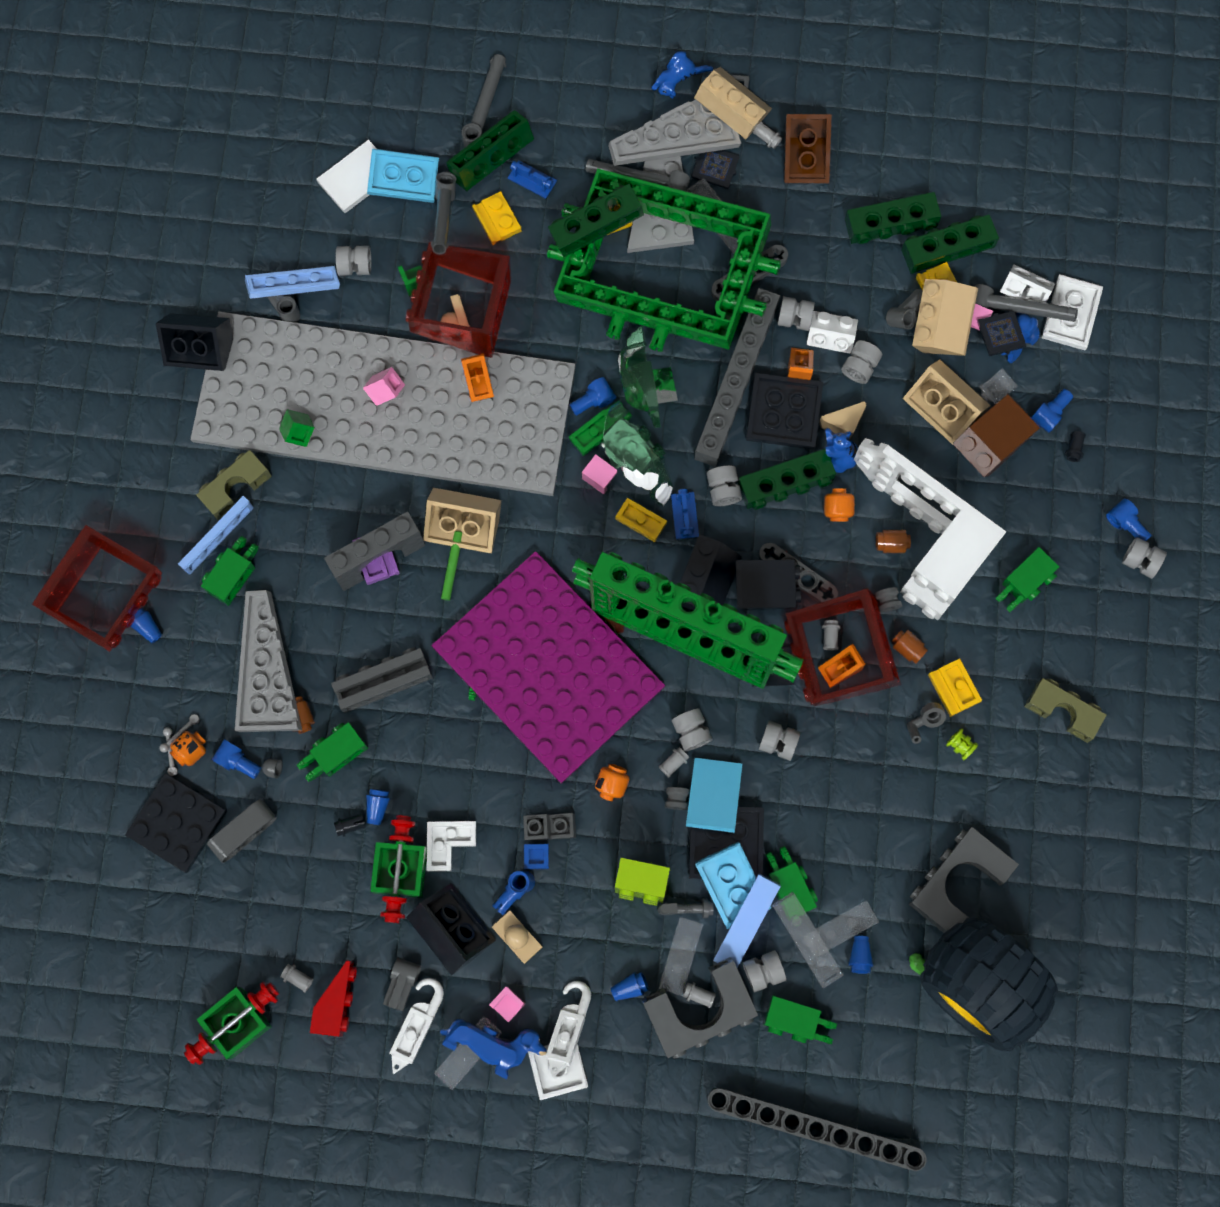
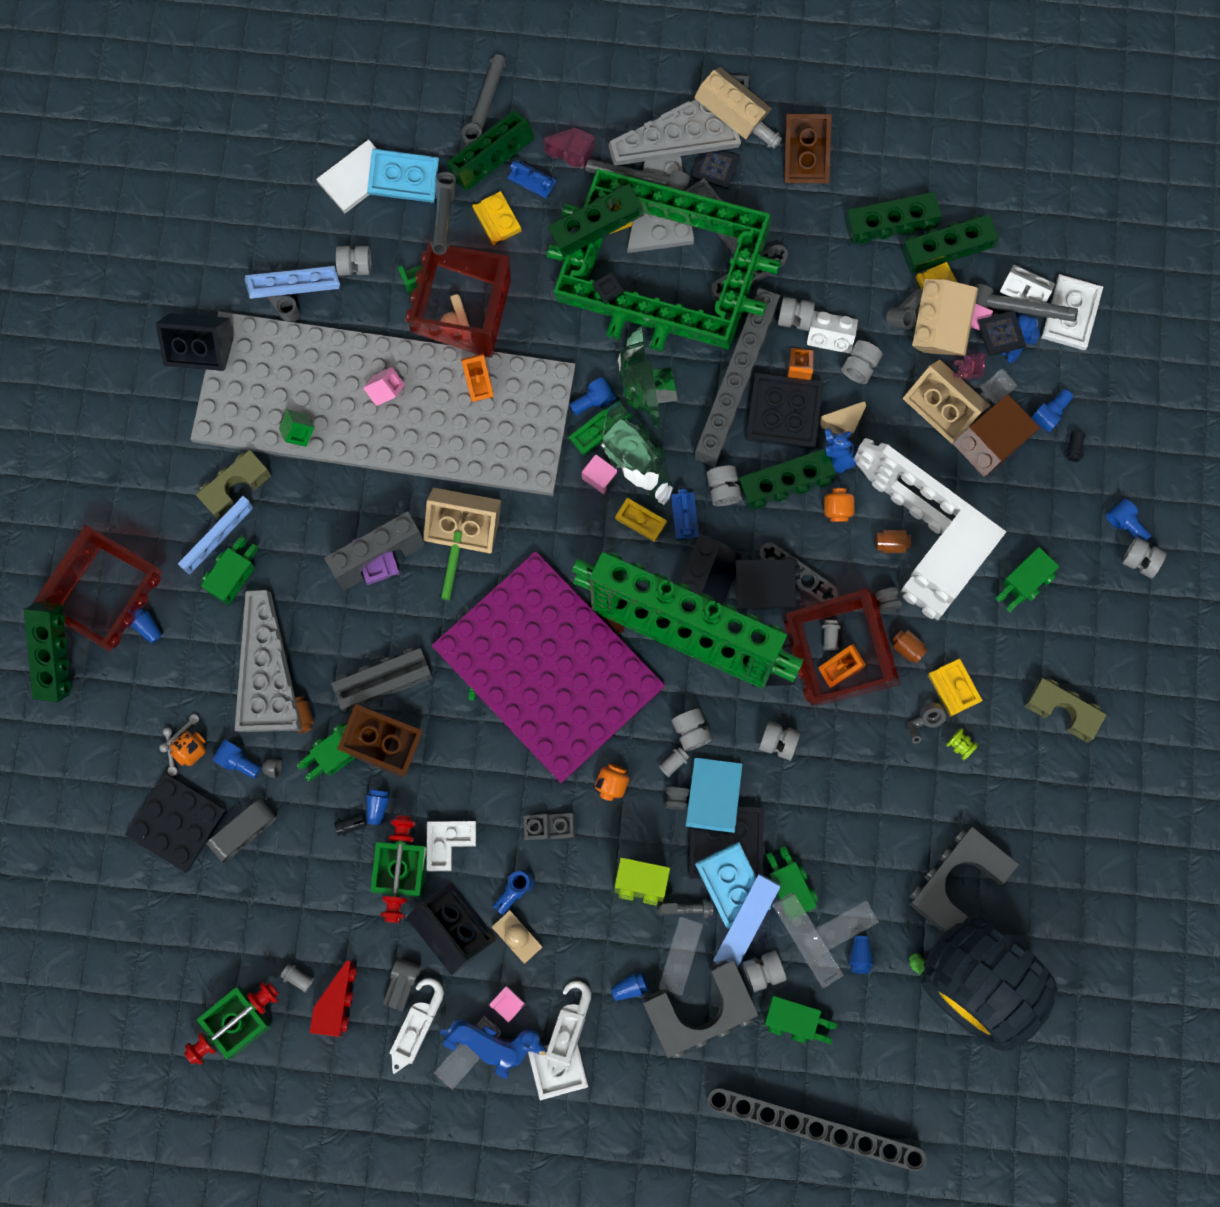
blue plate [524,844,549,870] -> none
blue animal [651,51,714,99] -> none
light grey pin [682,982,716,1008] -> none
none -> dark green brick [23,602,72,703]
none -> reddish brown slope [337,704,423,778]
none -> clear pink slope [543,128,595,169]
none -> black tile [592,272,624,304]
none -> clear pink plate [953,353,985,380]

